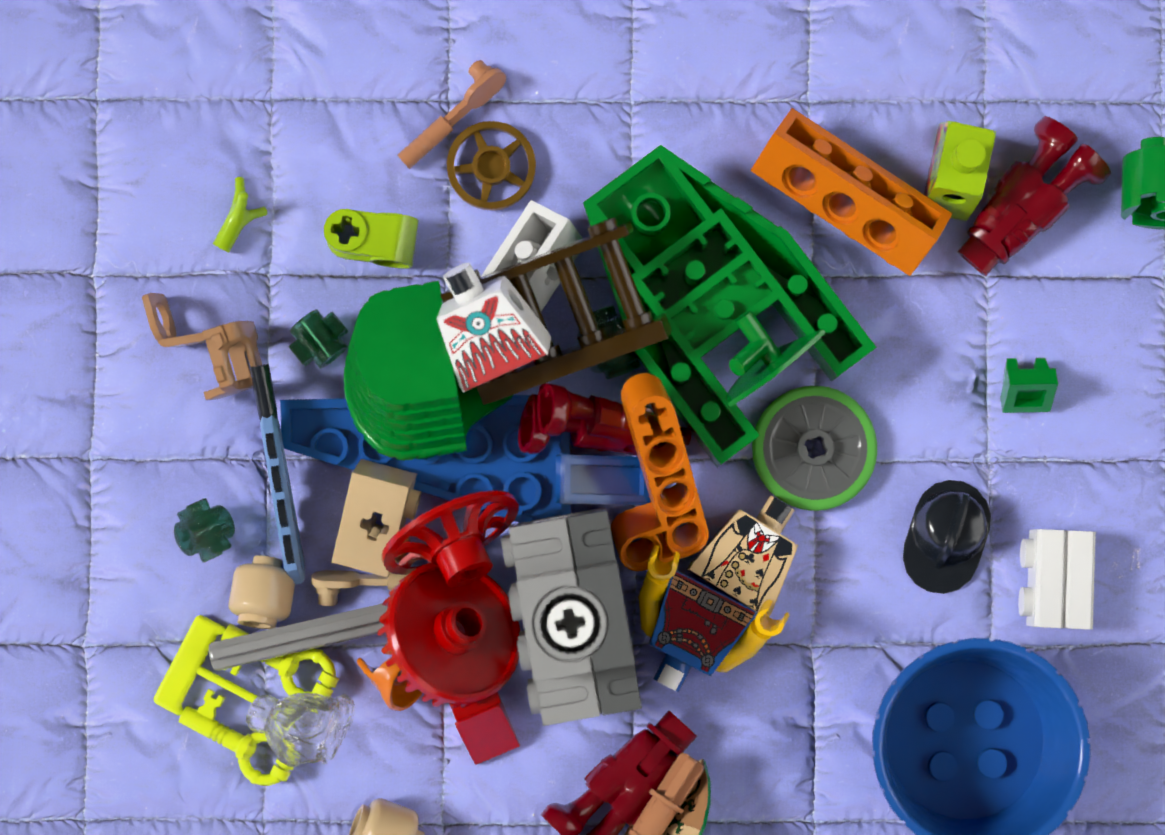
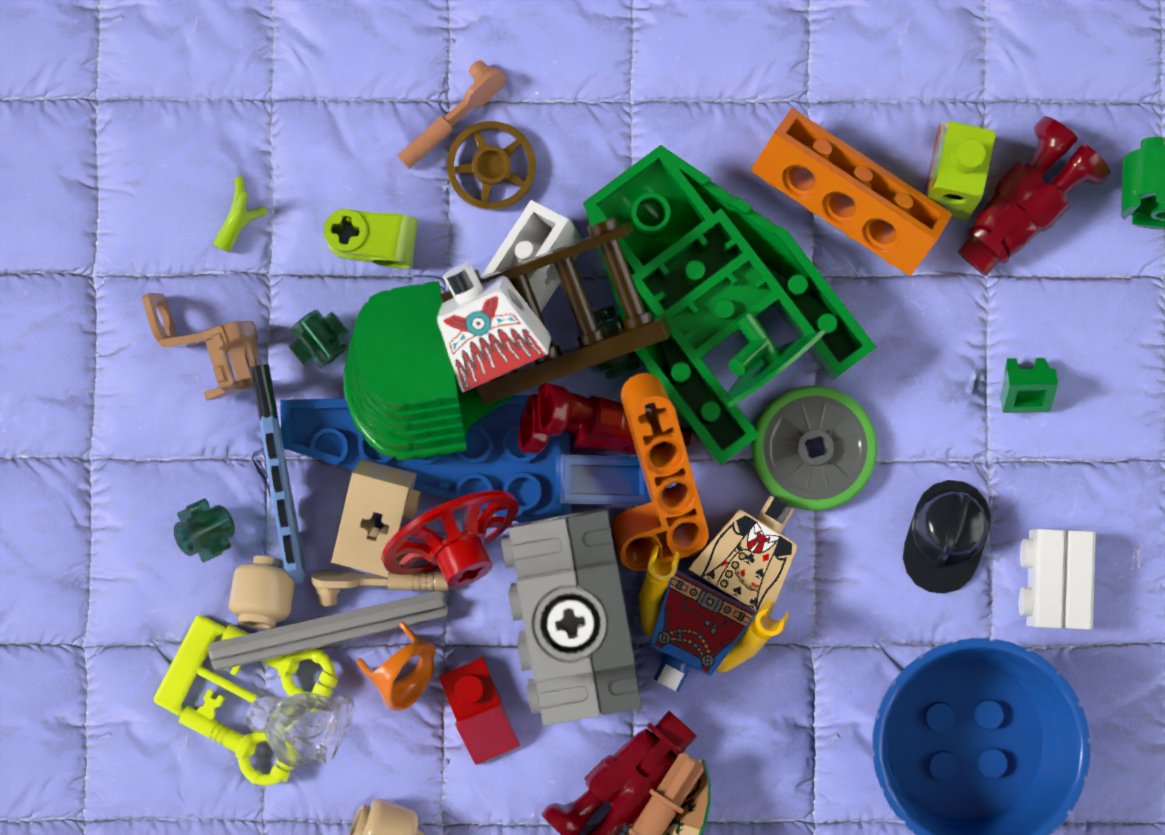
red wheel [378,562,521,709] -> none

